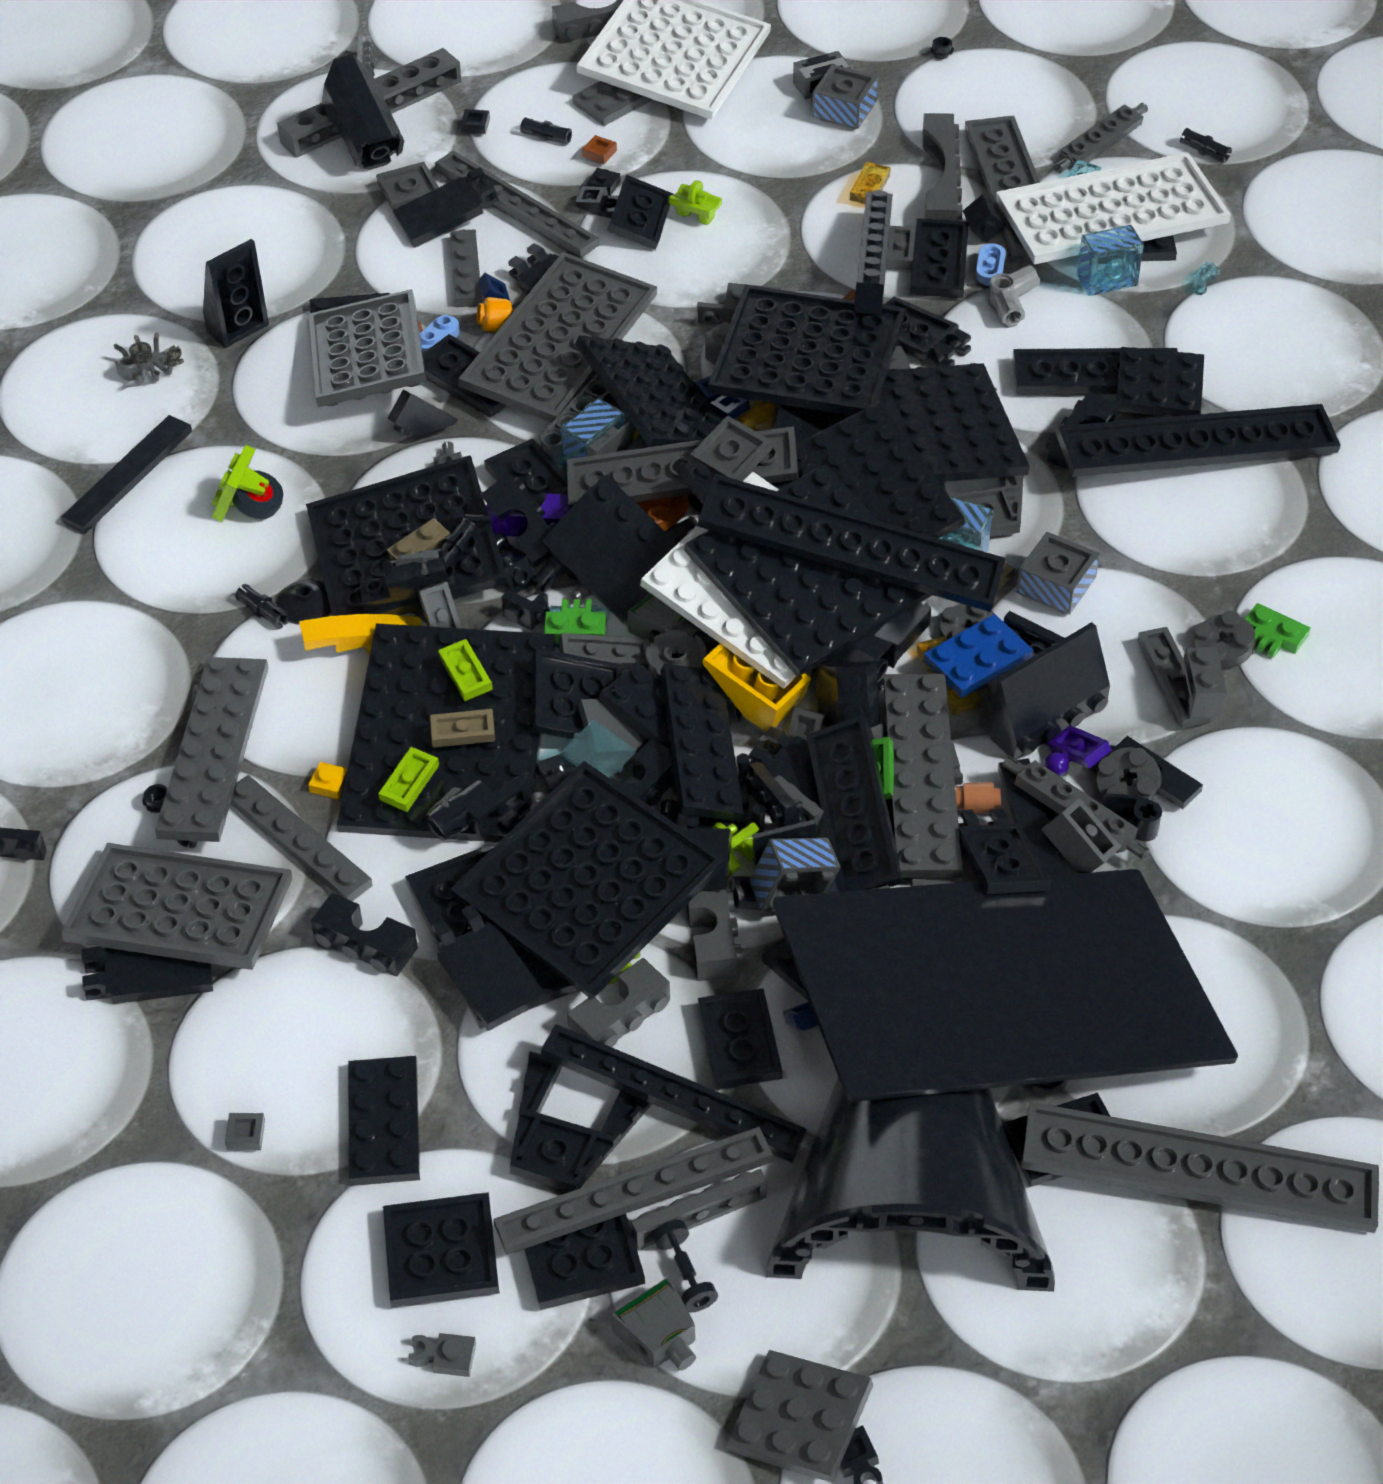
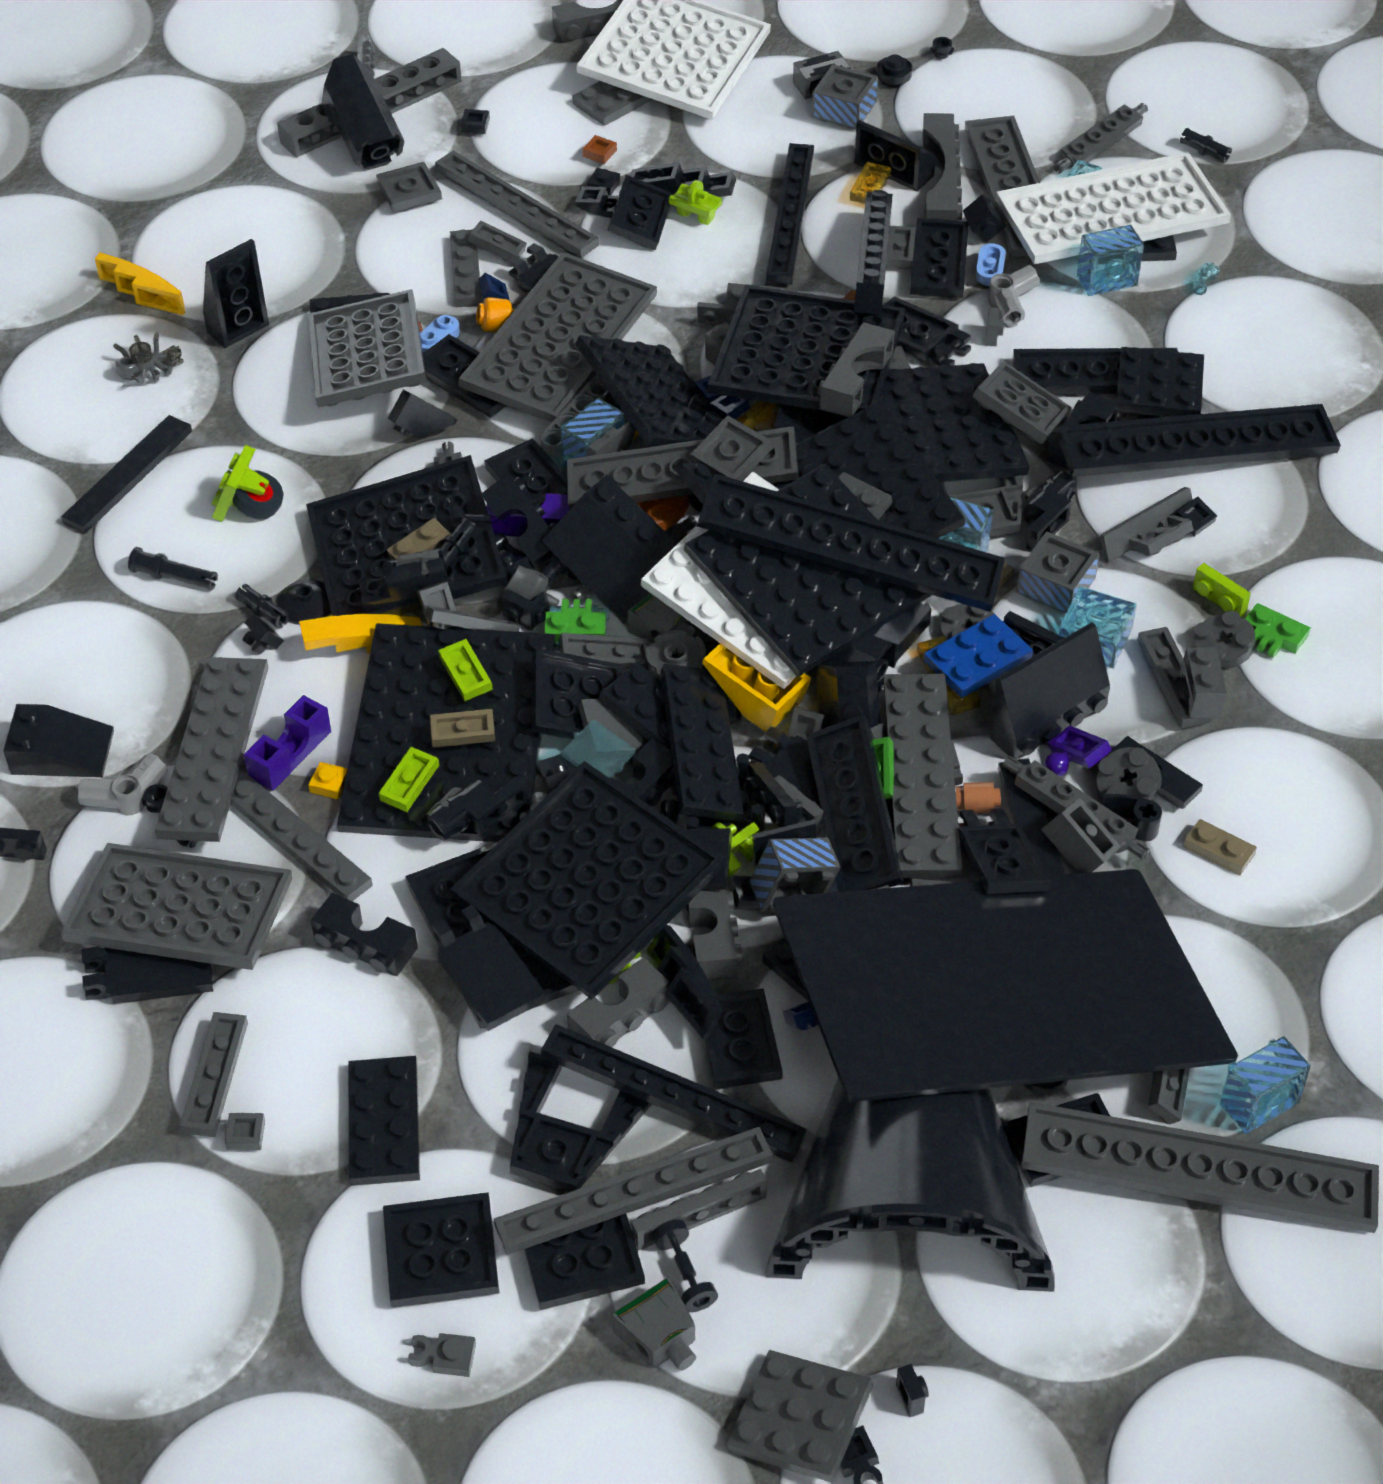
black tile [393,167,499,248] -> none
black pin [520,117,572,145] -> none
none -> black slope [3,704,114,778]
none -> light grey piece [78,753,168,816]
none -> yellow slope [95,252,186,315]
none -> black pin [128,547,218,590]
none -> dark grey plate [180,1012,248,1137]
none -> black tile [242,614,284,655]
none -> dark purple arch [244,695,332,791]
none -> dark grey plate [425,605,520,632]
none -> dark grey plate [468,221,527,261]
none -> dark grey piece [503,565,560,610]
none -> black slope [630,162,736,197]
none -> black slope [646,925,723,1039]
none -> black plate [766,143,814,285]
none -> dark grey arch [817,322,895,417]
none -> dark grey plate [839,472,893,520]
none -> black slope [854,120,936,192]
none -> black plate [876,54,913,85]
none -> black plate [896,1364,929,1417]
none -> dark grey plate [972,361,1072,444]
none -> dark grey plate [986,307,1004,347]
none -> black plate [1024,471,1077,551]
none -> clear light blue container [1059,586,1137,669]
none -> dark grey bracket [1100,487,1193,562]
none -> dark grey plate [1148,1068,1190,1124]
none -> black plate [1175,496,1217,537]
none -> dark tan plate [1183,819,1257,876]
none -> lime plate [1193,563,1251,617]
none -> clear light blue container [1220,1036,1311,1134]

